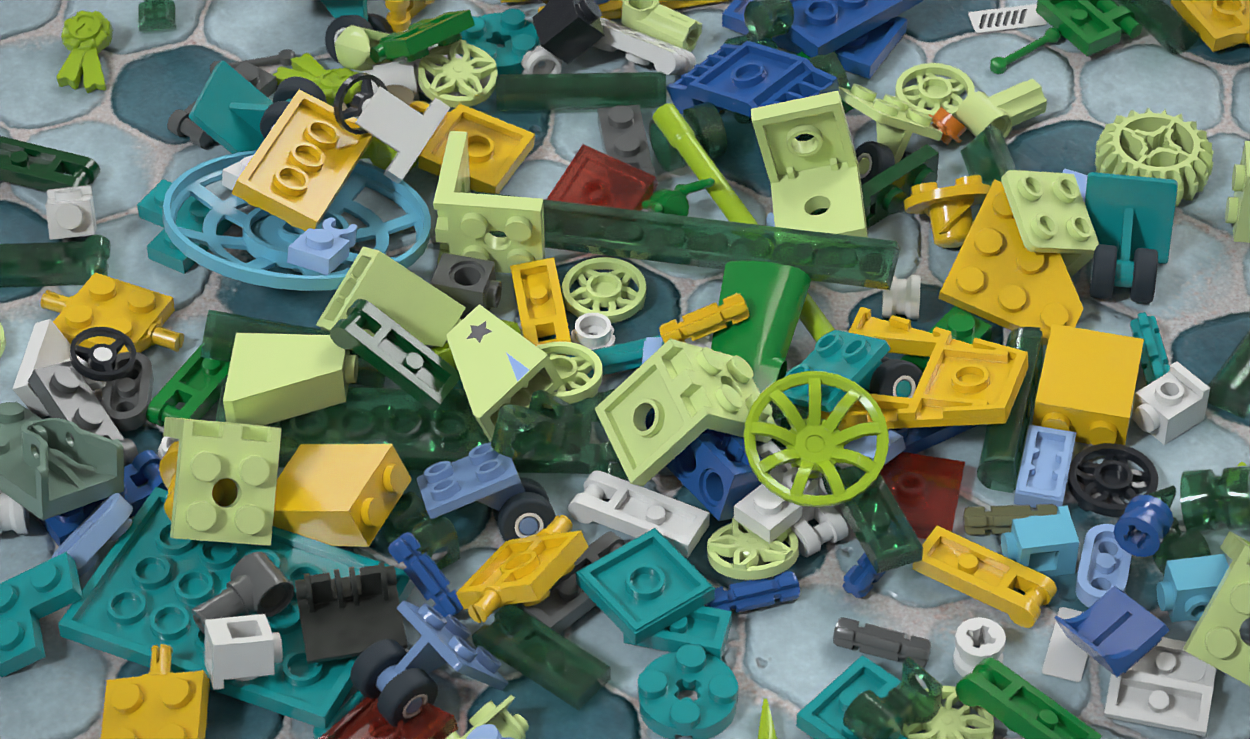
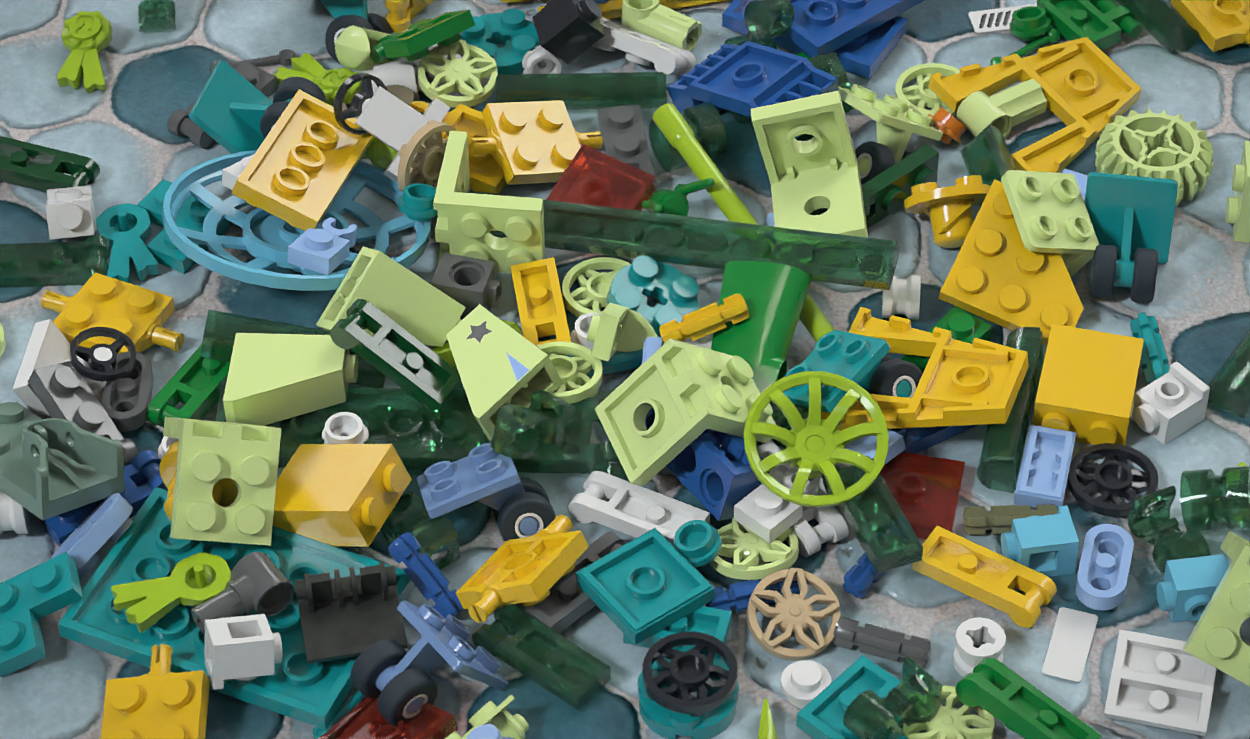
piece [1054,586,1170,678] -> none
blue wheel [1113,495,1174,557] -> none
none -> teal piece [96,203,159,283]
none -> lime piece [111,553,231,633]
none -> white plate [322,412,369,444]
none -> tan wheel [398,120,457,192]
none -> teal plate [398,183,438,222]
none -> yellow plate [468,100,603,185]
none -> yellowish green plate [587,303,658,361]
none -> teal plate [607,256,699,335]
none -> black wheel [642,631,738,717]
none -> teal plate [673,520,722,567]
none -> tan wheel [747,568,840,661]
none -> white plate [781,660,831,708]
none -> yellow wing [928,37,1142,173]
none -> green plate [1009,6,1051,41]

